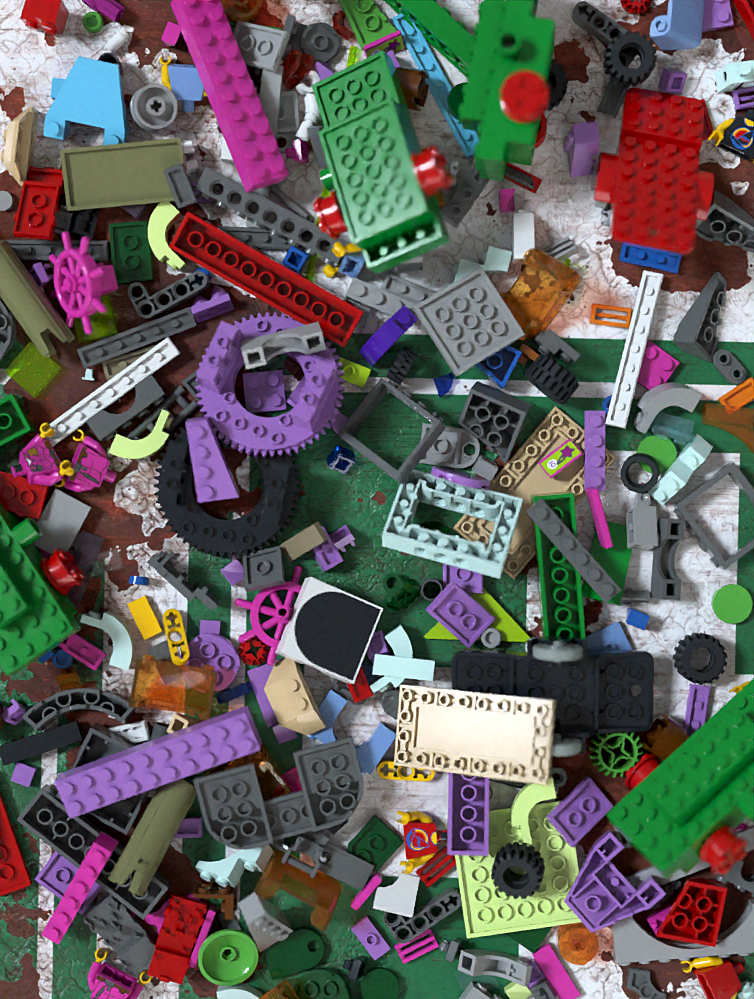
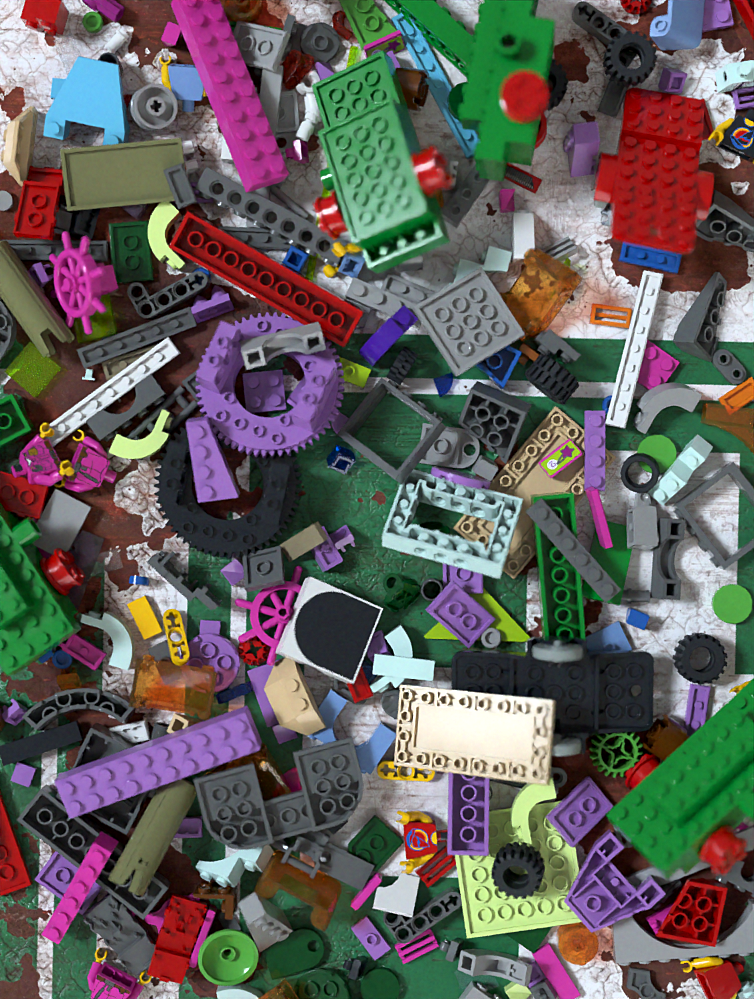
dark grey tile [307,126,328,167] -> none
clear light blue bracket [650,412,694,445] -> none

